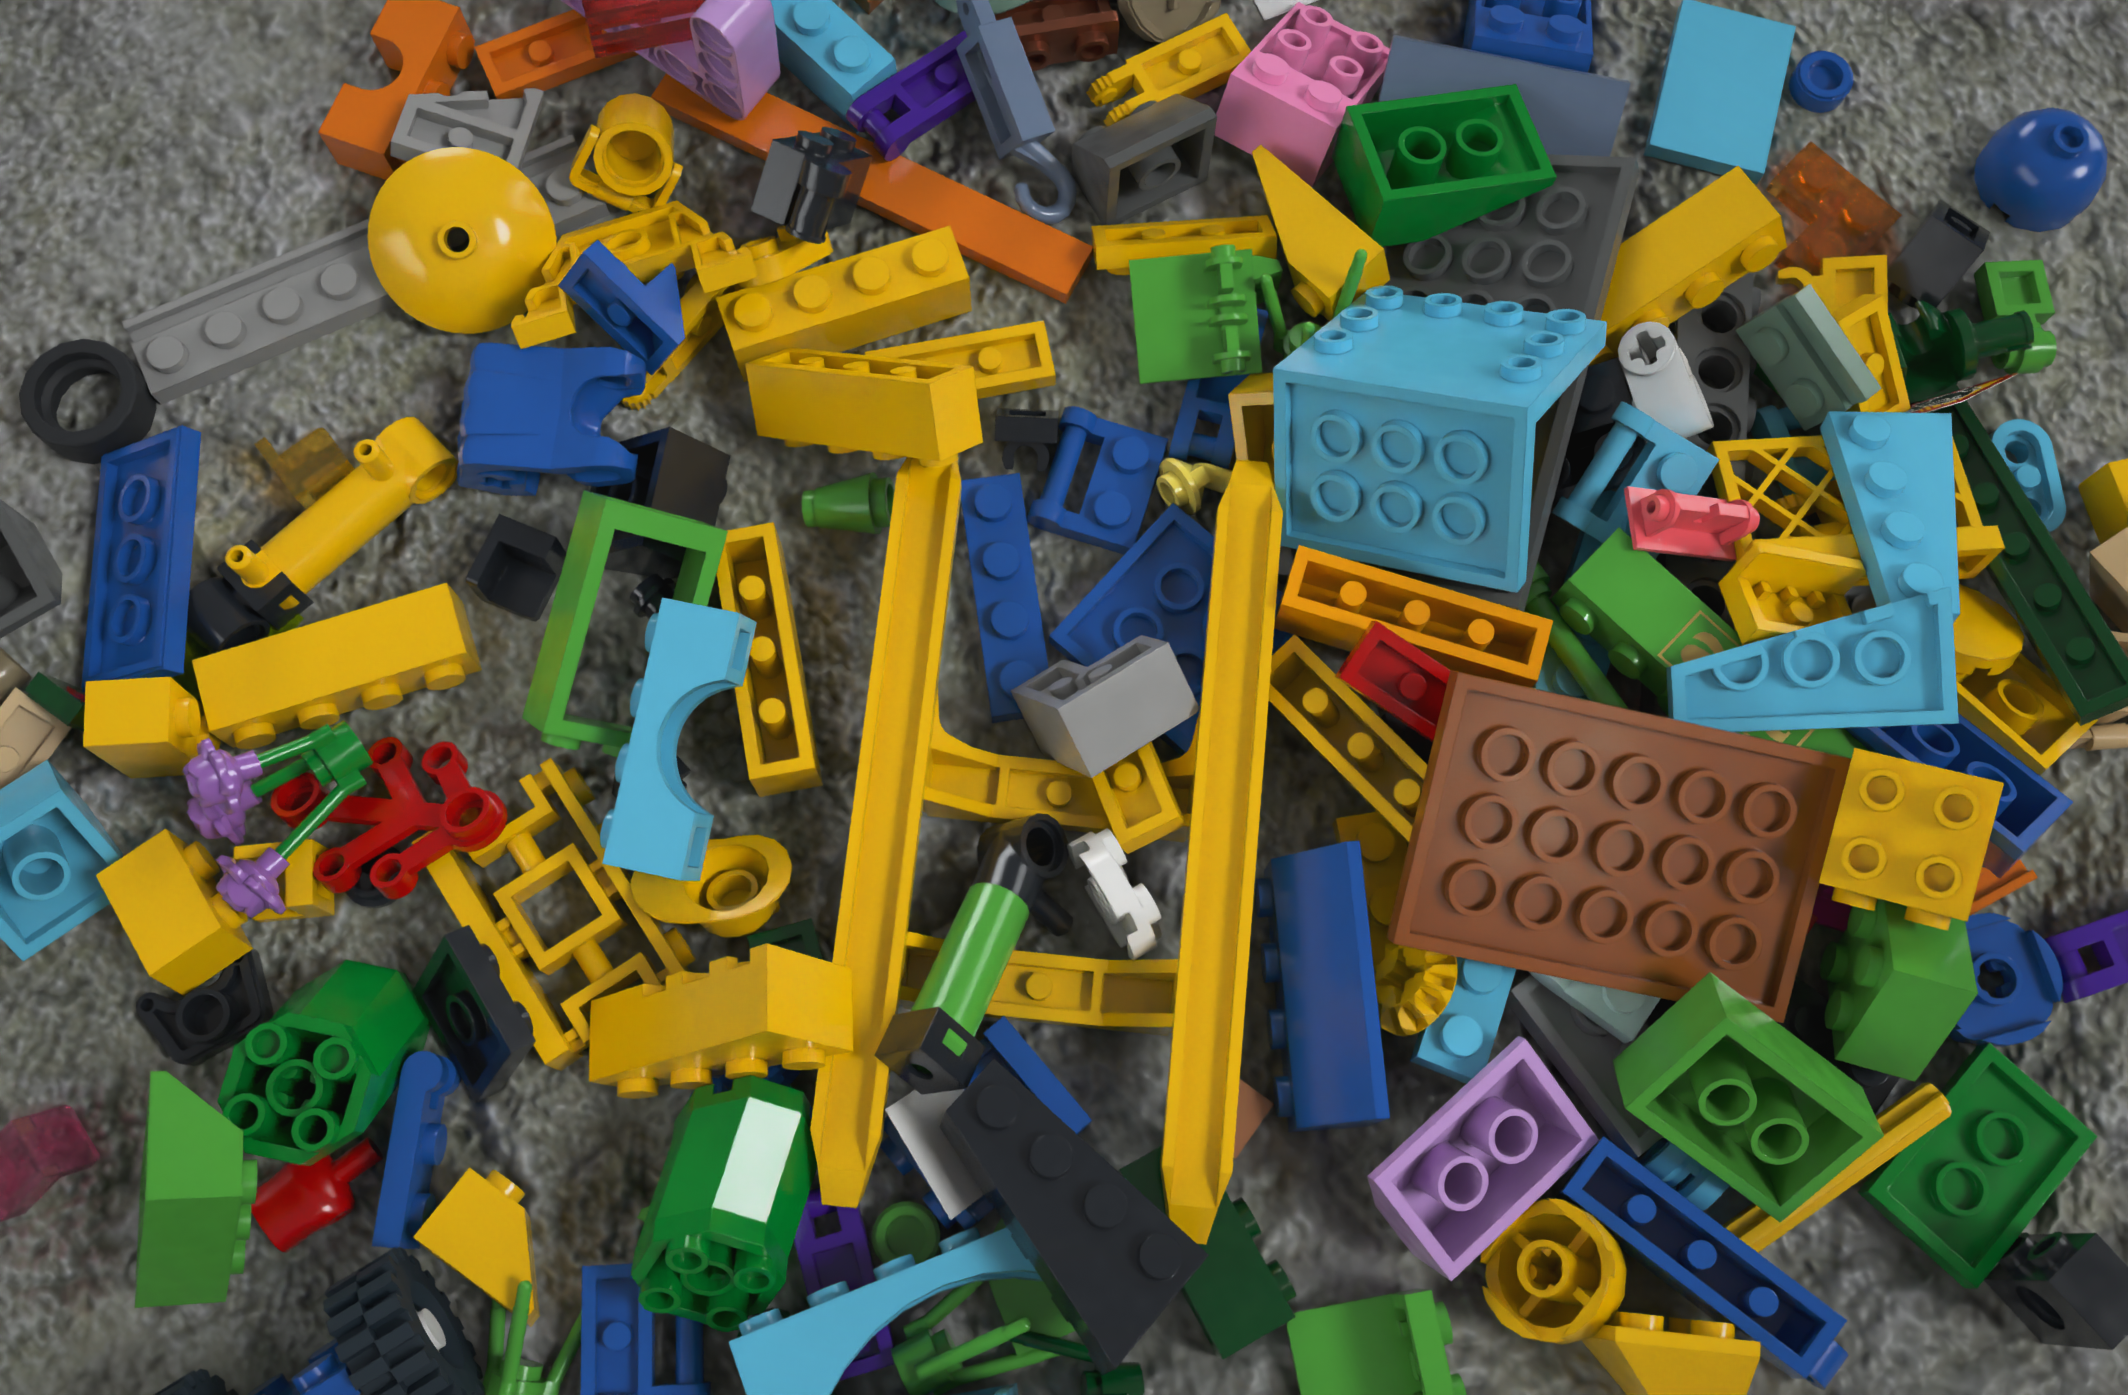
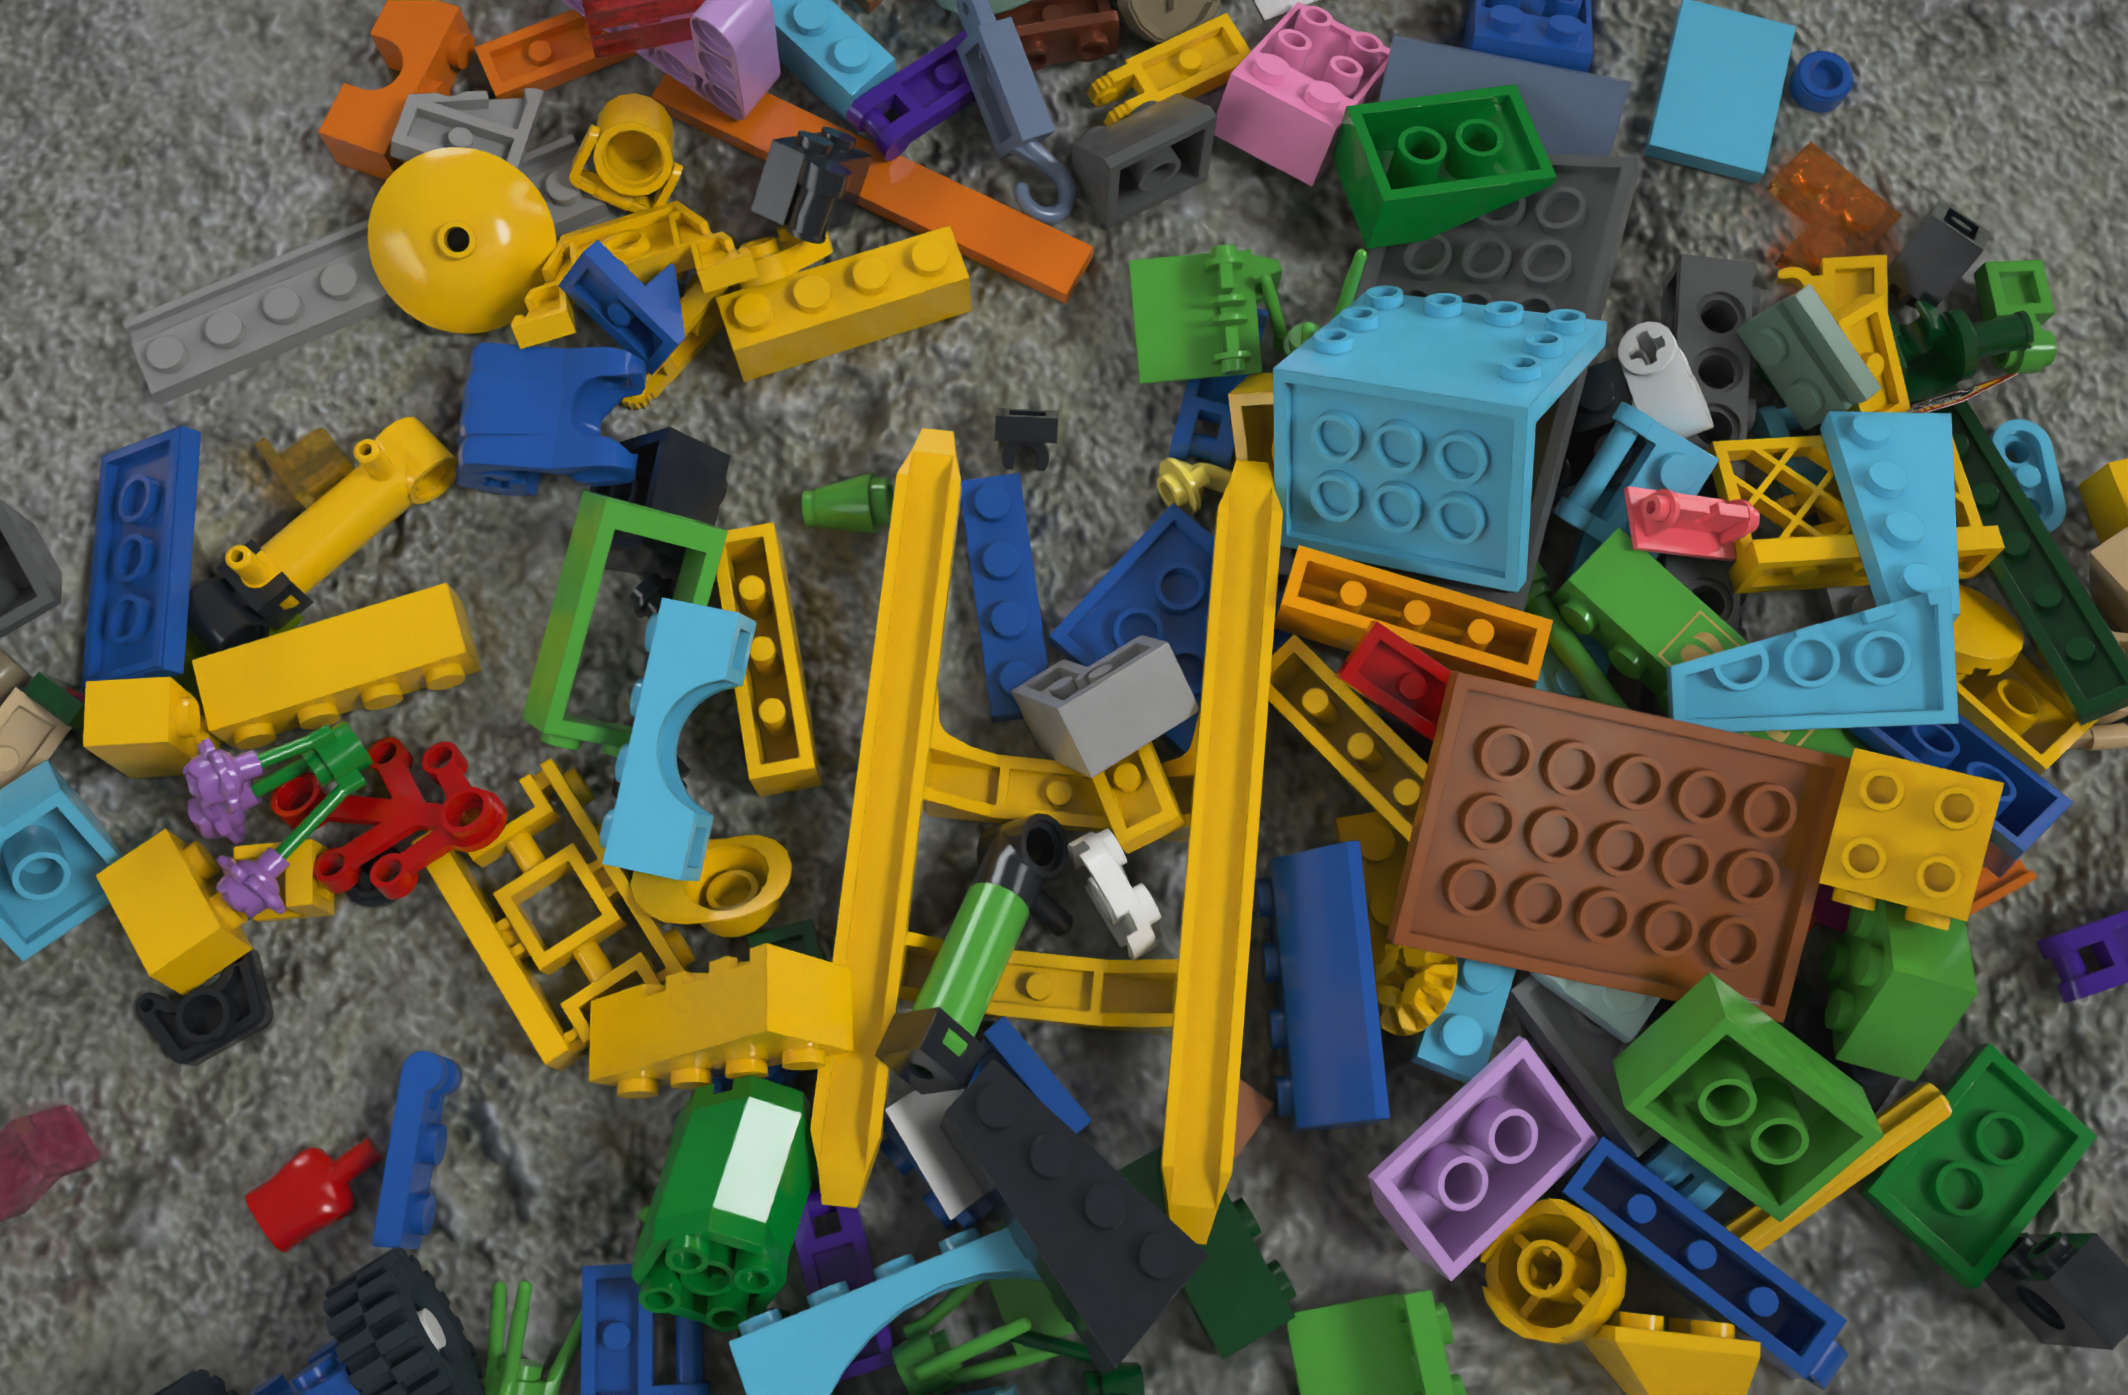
black tyre [19,339,157,464] -> none
bright green slope [135,1071,257,1308] -> none
green brick [217,959,431,1166] -> none
black plate [412,925,536,1103] -> none
yellow slope [413,1167,540,1327] -> none
black panel [466,514,567,621] -> none
yellow brick [745,347,983,467] -> none
yellow plate [865,320,1056,399] -> none
bright green tile [872,1201,941,1264] -> none
blue plate [1026,406,1169,555] -> none
yellow plate [1091,215,1277,275] -> none
yellow slope [1252,144,1390,321] -> none
yellow brick [1589,166,1787,366] -> none
yellow bracket [1718,542,1866,645] -> none
blue plate [1948,913,2063,1048] -> none
blue cylinder [1974,107,2108,232] -> none

